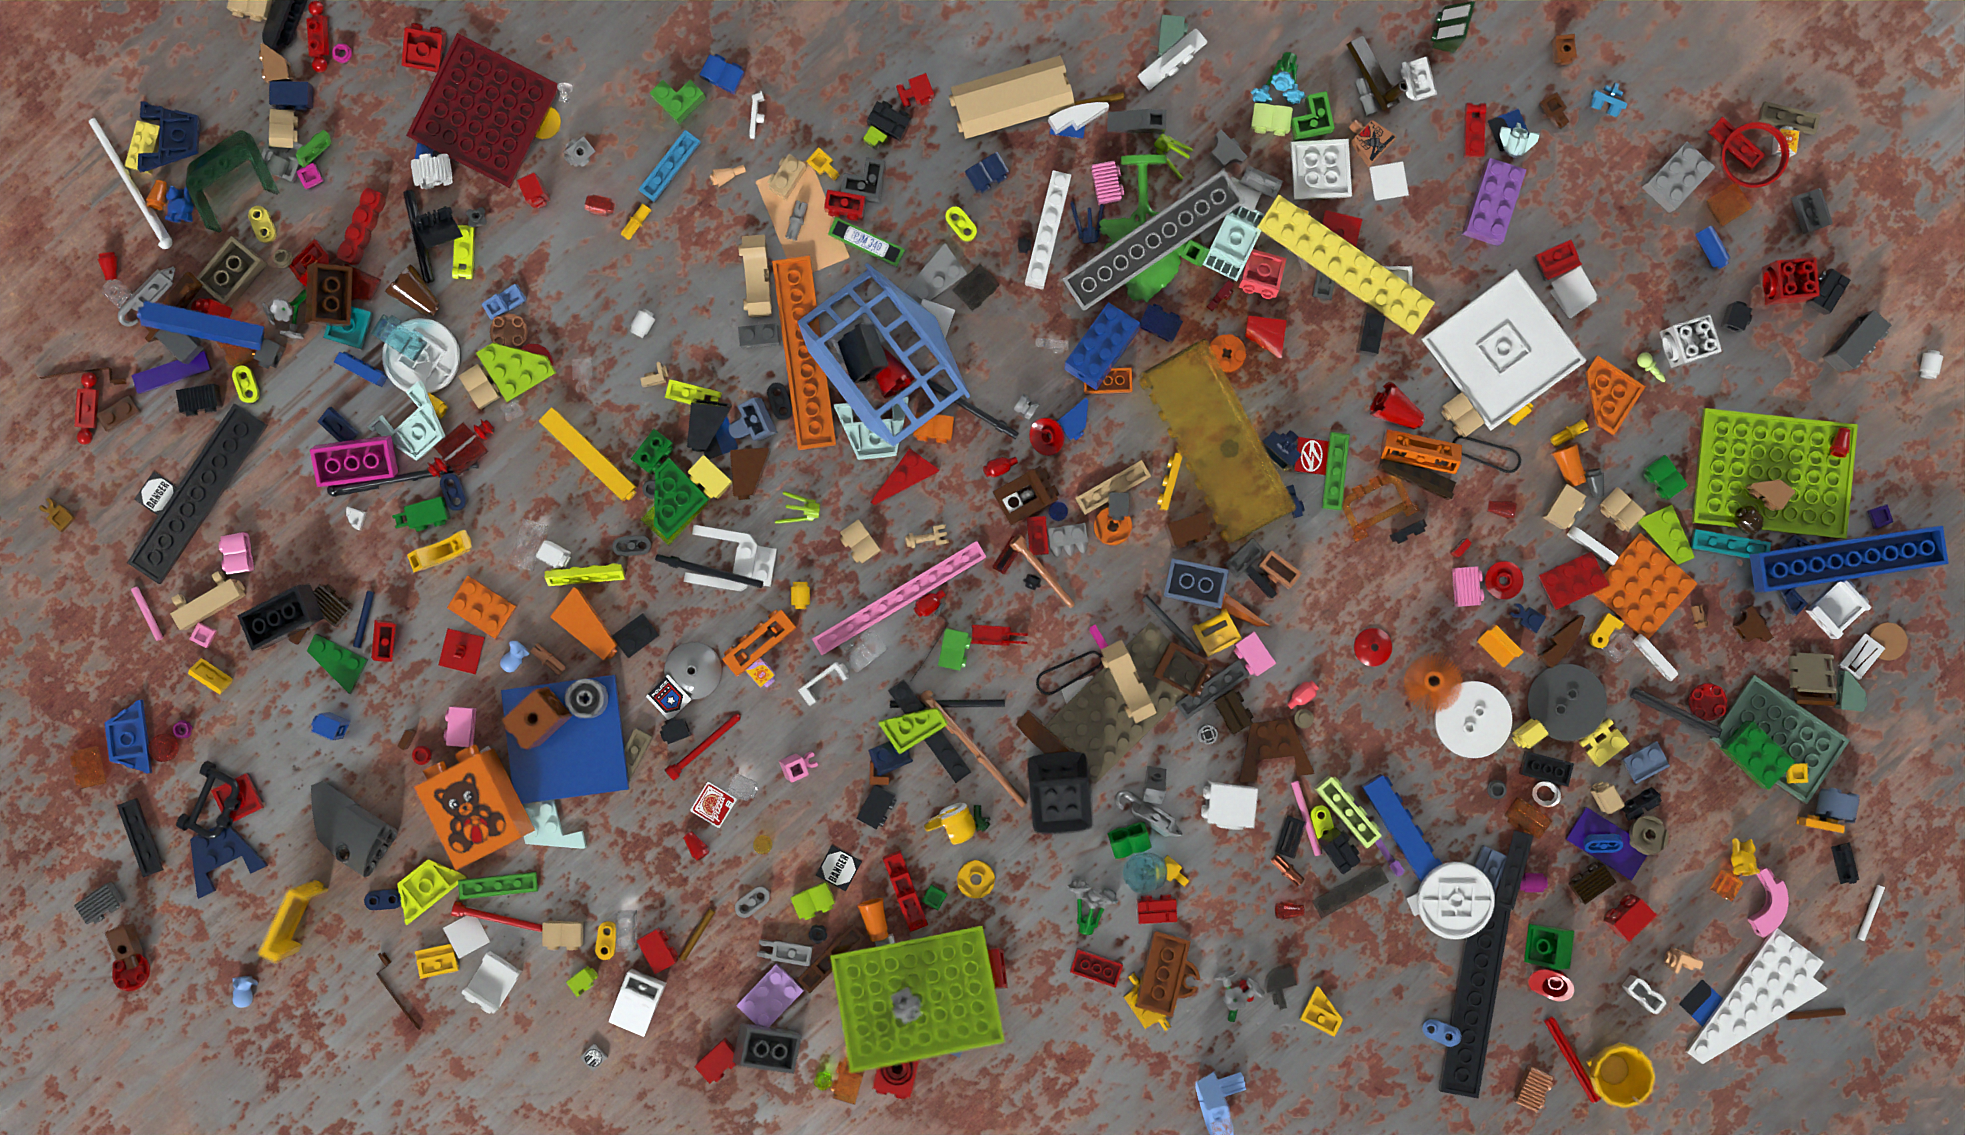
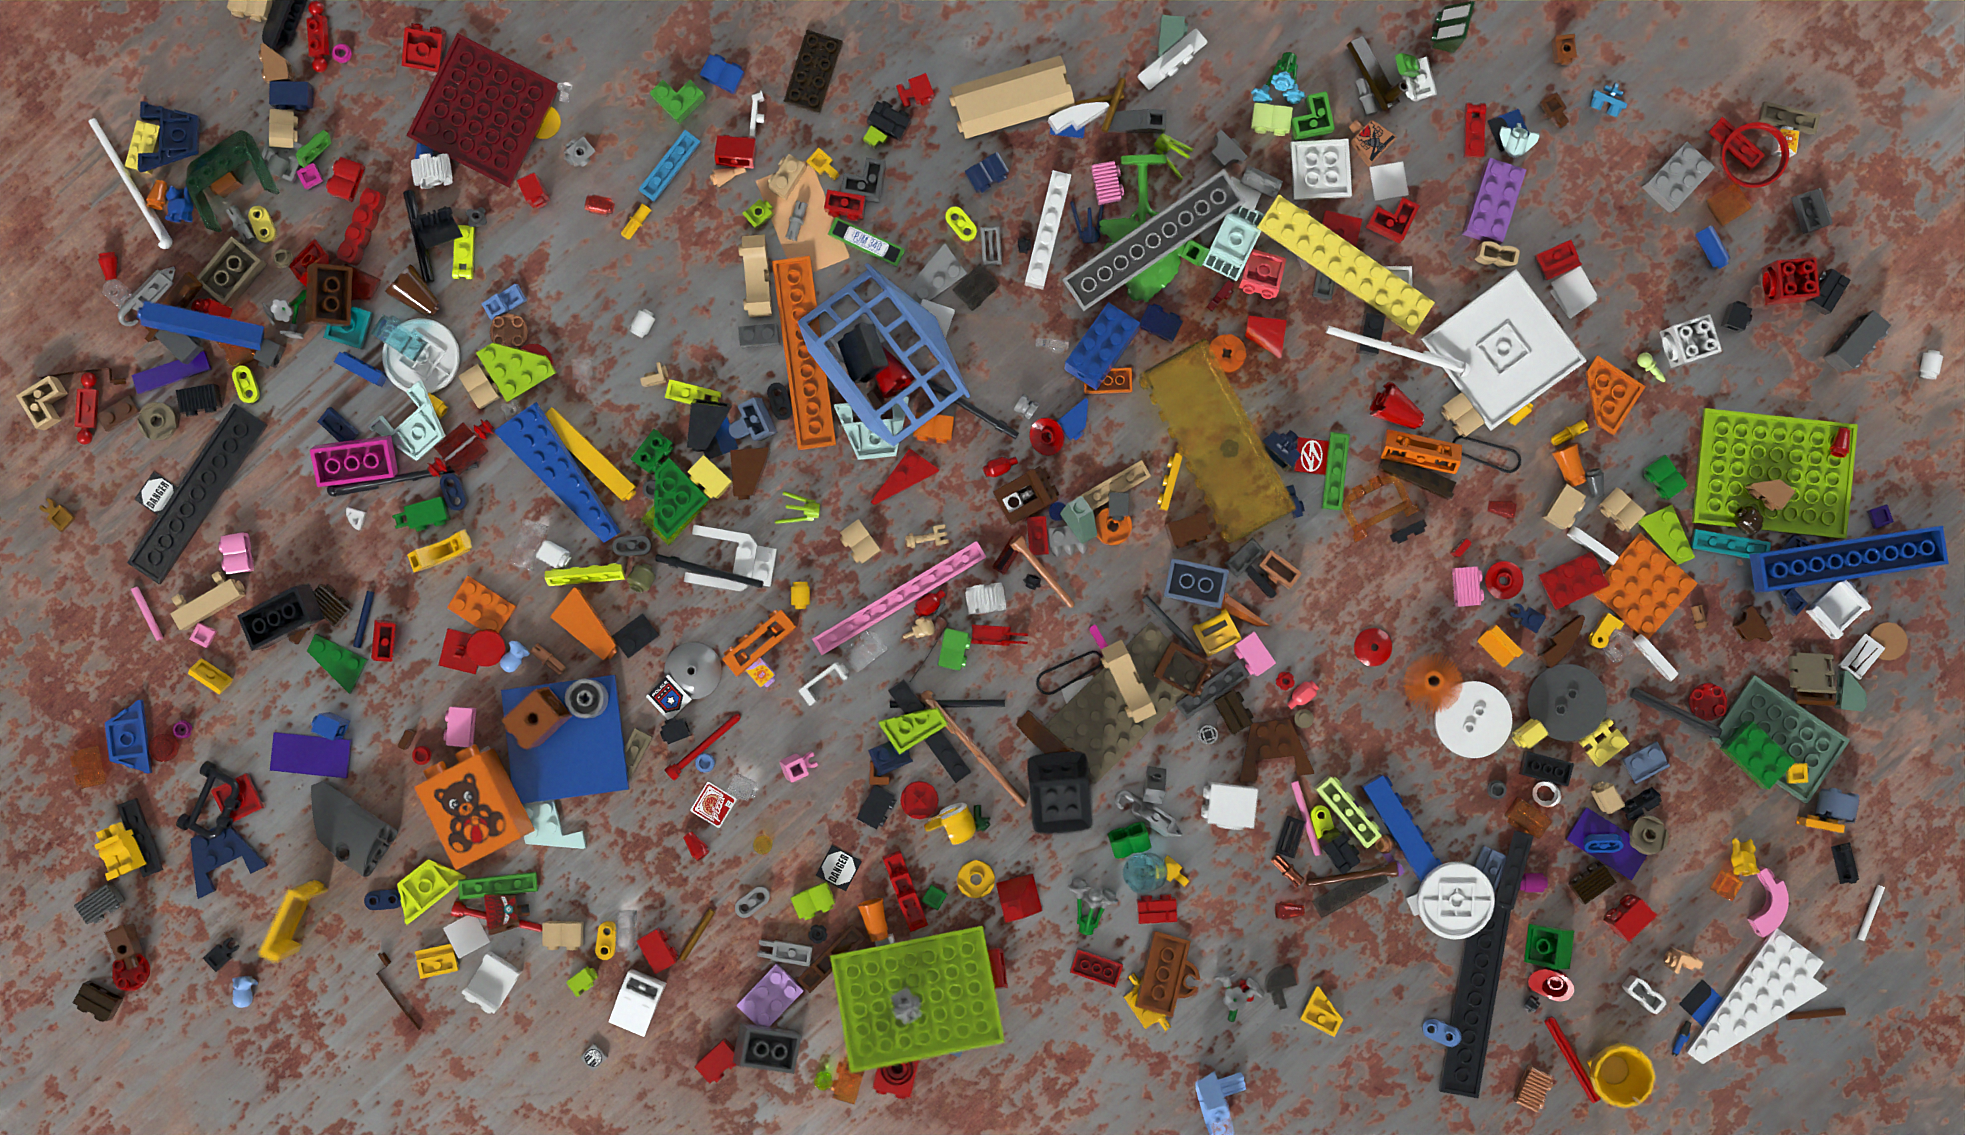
none -> tan brick [16,376,68,430]
none -> dark brown brick [73,980,123,1022]
none -> yellow hips [94,822,146,881]
none -> dark tan plate [137,402,179,441]
none -> black plate [203,937,240,972]
none -> dark orange brick [207,166,243,198]
none -> light grey pin [226,205,255,244]
none -> dark purple tile [269,732,352,778]
none -> red brick [326,157,365,202]
none -> red tile [467,629,506,667]
none -> torso [484,894,530,935]
none -> blue wing [494,402,621,543]
none -> olive head [627,563,656,593]
none -> medium blue tile [695,753,715,773]
none -> red brick [714,135,757,169]
none -> lime brick [742,199,774,230]
none -> dark brown tile [783,29,843,114]
none -> reddish brown tile [866,391,882,410]
none -> red tile [900,781,939,819]
none -> tan piece [903,616,935,639]
none -> white brick [965,583,1006,615]
none -> light grey tile [980,226,1002,266]
none -> red slope [996,873,1042,923]
none -> sand green slope [1060,496,1098,544]
none -> pearl gold bar [1101,78,1127,133]
none -> red plate [1276,672,1295,691]
none -> reddish brown piece [1306,861,1399,887]
none -> white bar [1326,326,1471,377]
none -> red brick [1365,197,1420,244]
none -> nougat plate [1375,834,1395,854]
none -> bright green plate [1395,53,1420,77]
none -> tan brick [1475,241,1520,269]
none -> black plate [1523,995,1541,1013]
none -> piece [1672,1021,1692,1057]

